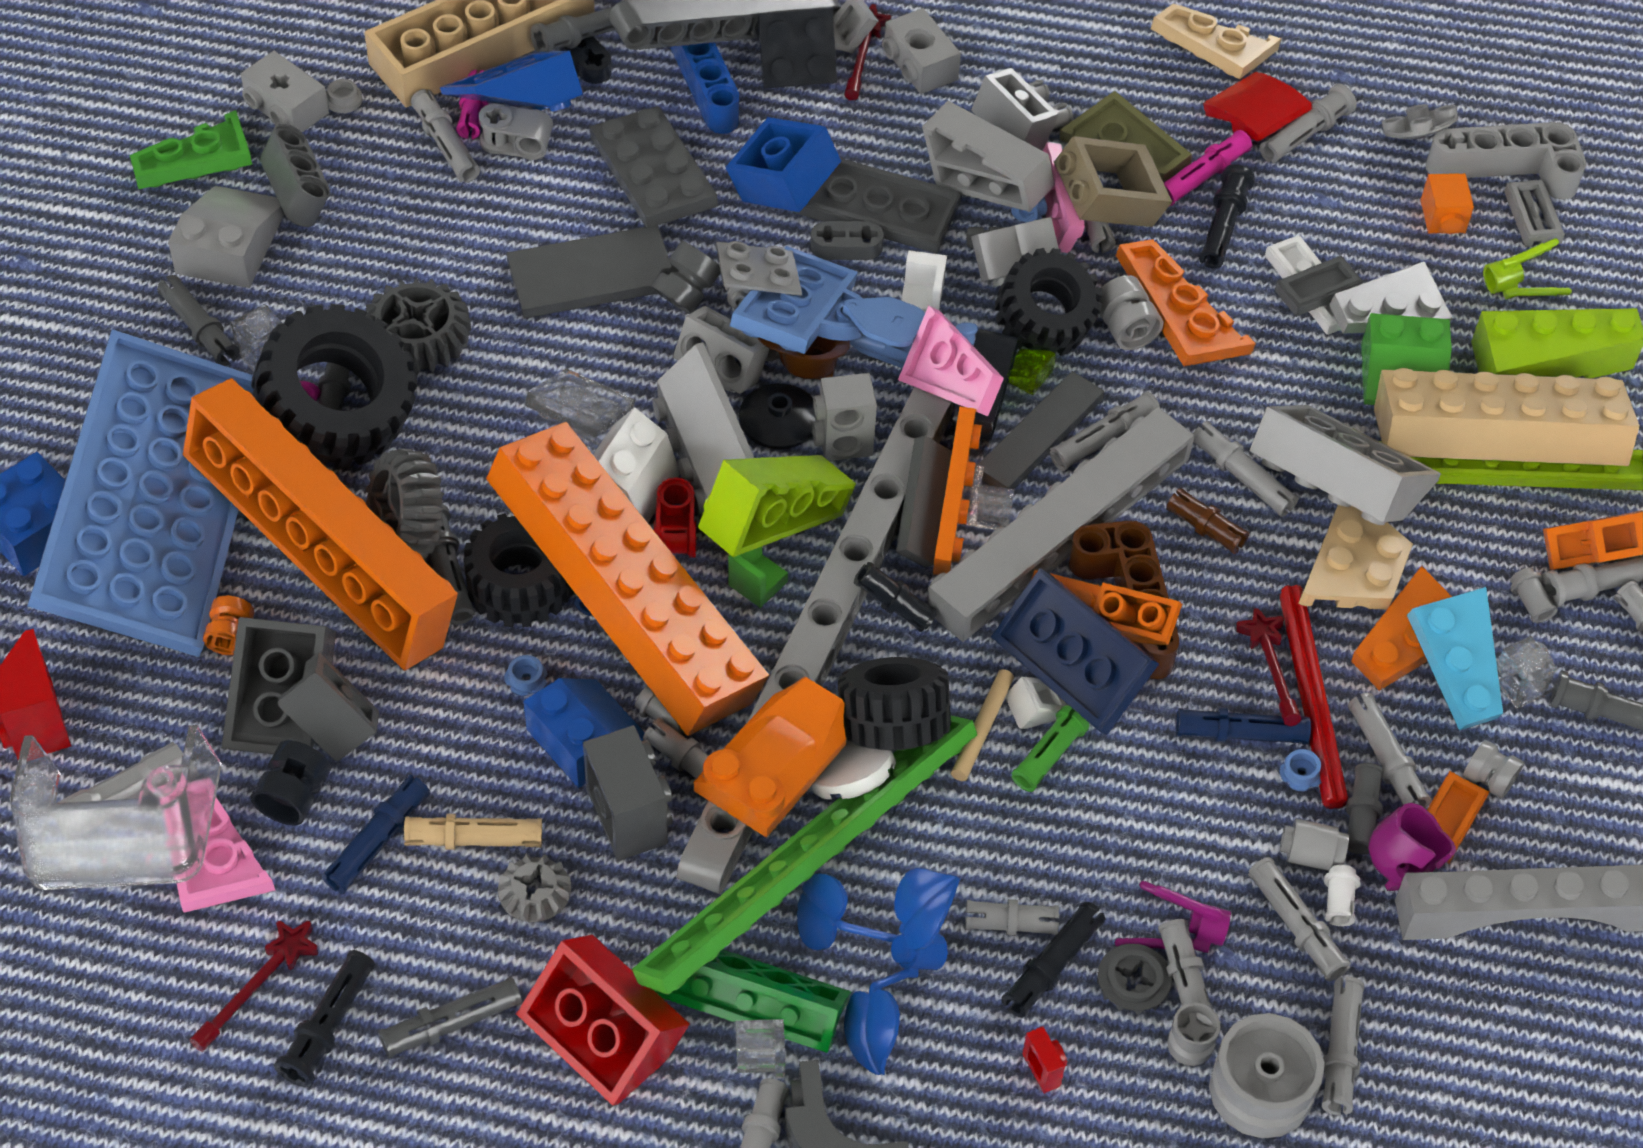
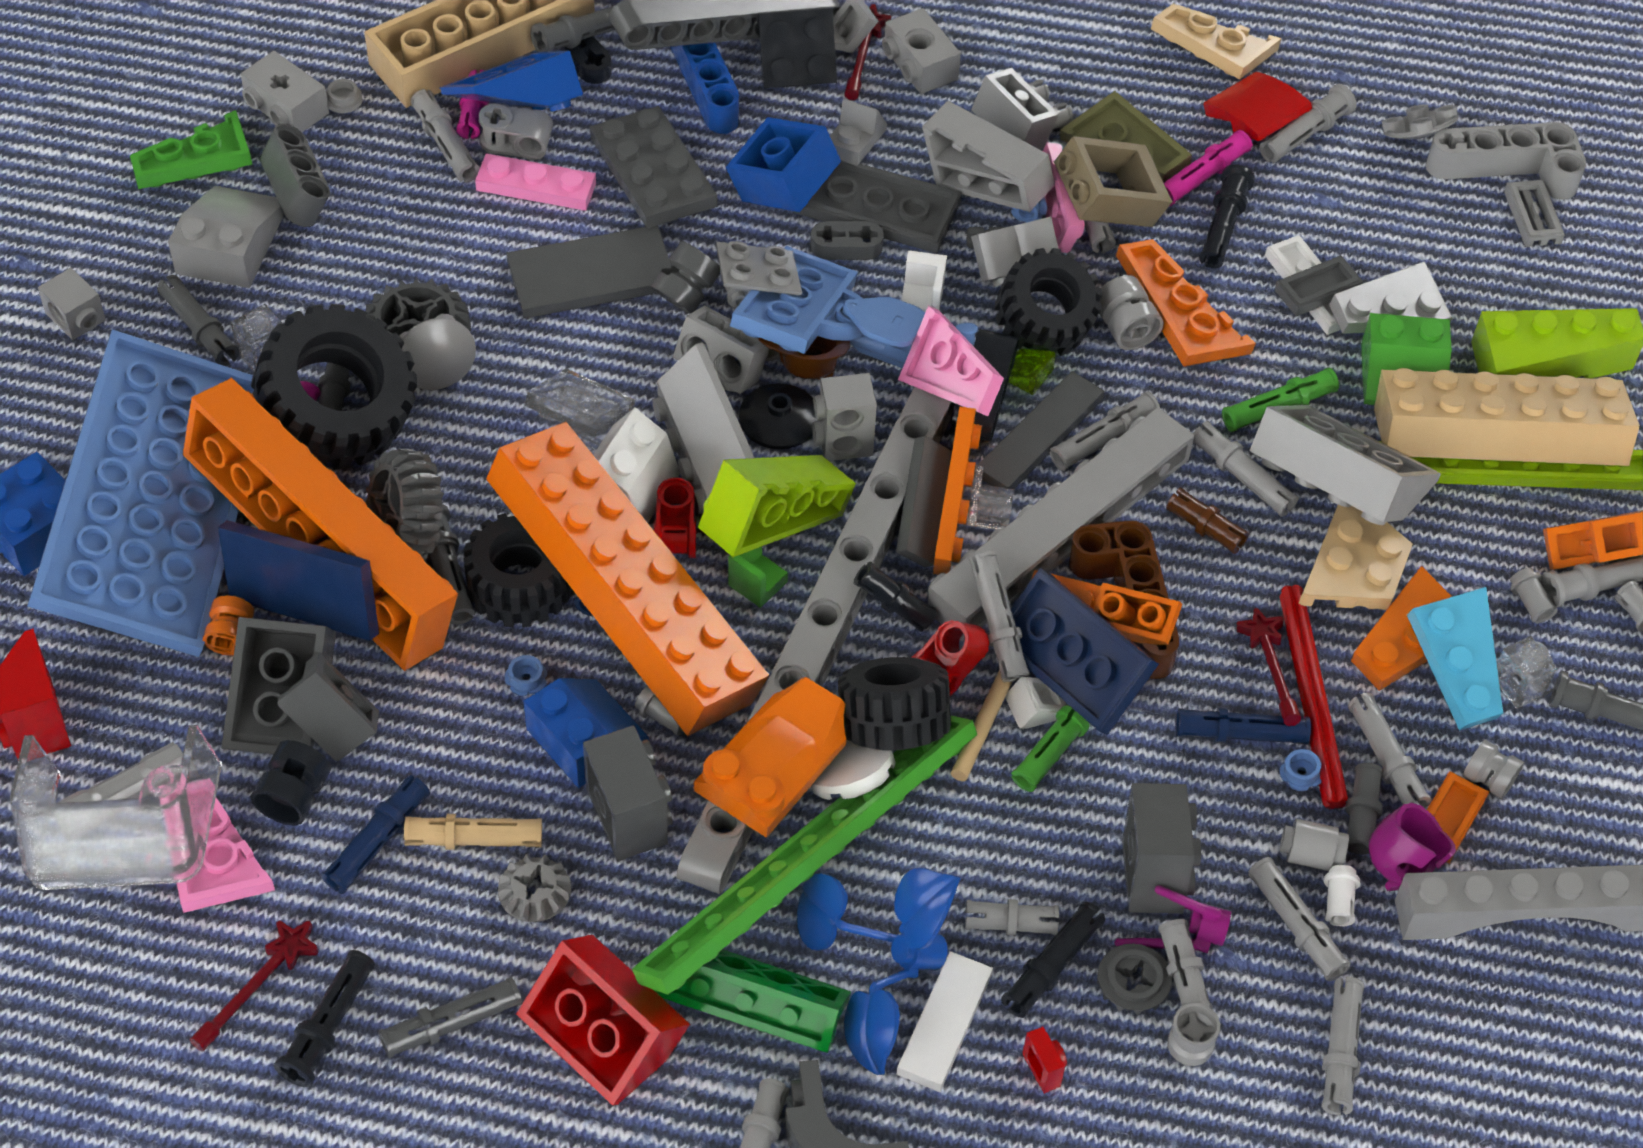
light grey pin [643,718,709,779] -> none
clear panel [735,1019,786,1083] -> none
light grey wheel [1209,1013,1325,1139] -> none
orange brick [1420,173,1474,234] -> none
lime plant [1483,238,1572,300] -> none
none -> light grey brick [38,268,106,340]
none -> dark blue tile [218,520,379,641]
none -> light grey dish [399,314,476,390]
none -> bright pink plate [475,153,596,211]
none -> light grey slope [830,99,887,166]
none -> white tile [896,951,993,1092]
none -> red piece [911,620,990,696]
none -> light grey pin [969,551,1029,682]
none -> dark grey brick [1122,783,1201,914]
none -> bright green pin [1222,367,1339,432]

